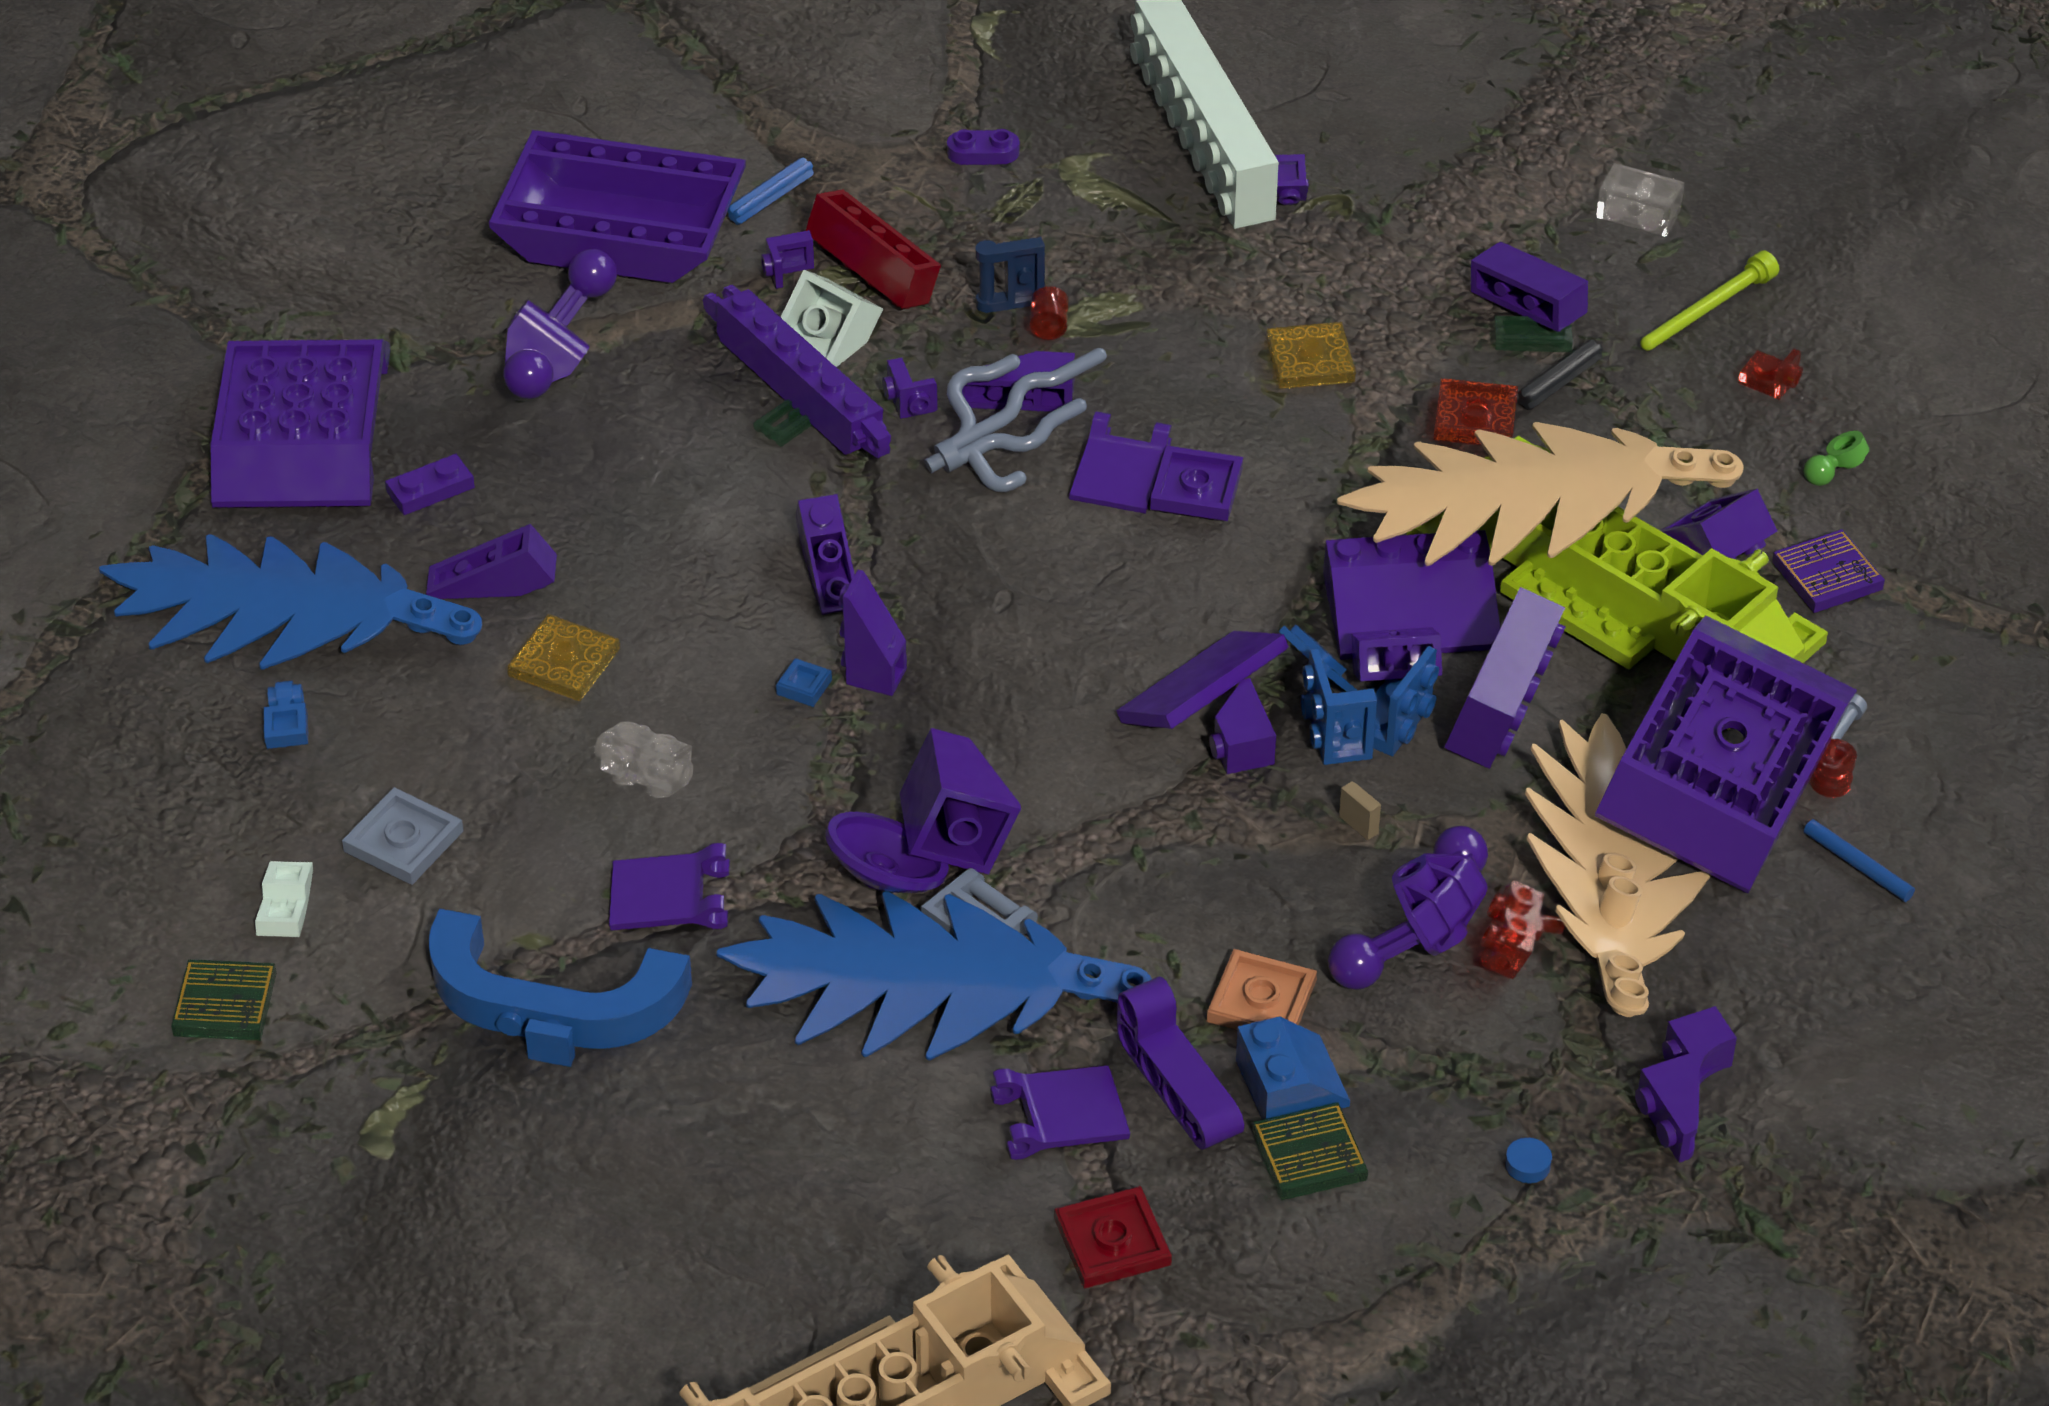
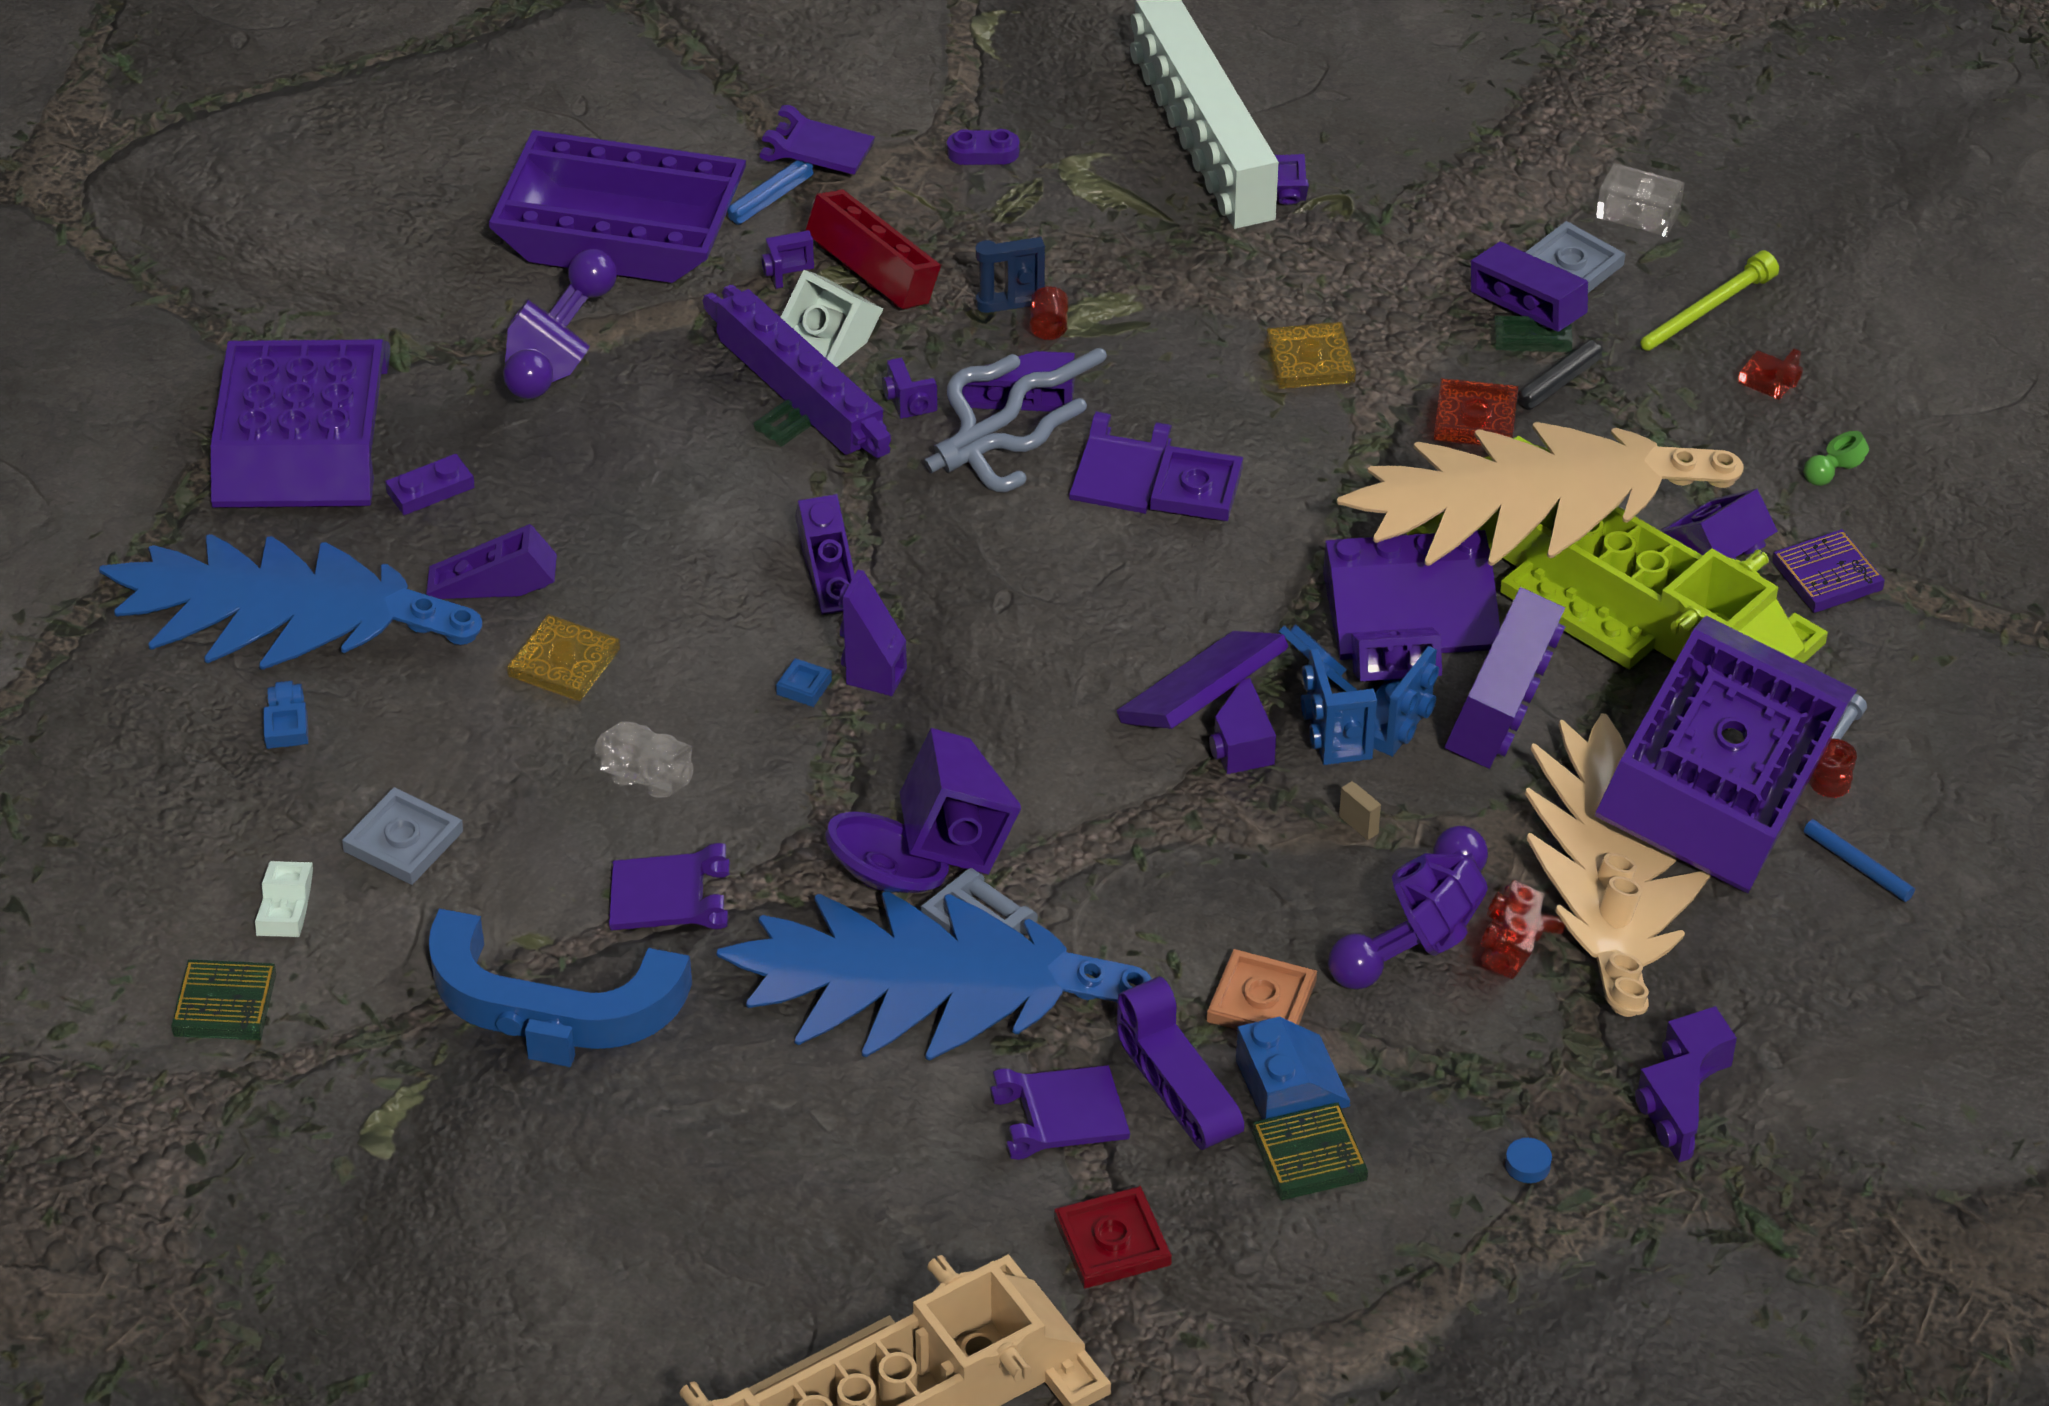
none -> dark purple flag [759,105,875,175]
none -> sand blue plate [1526,221,1625,293]

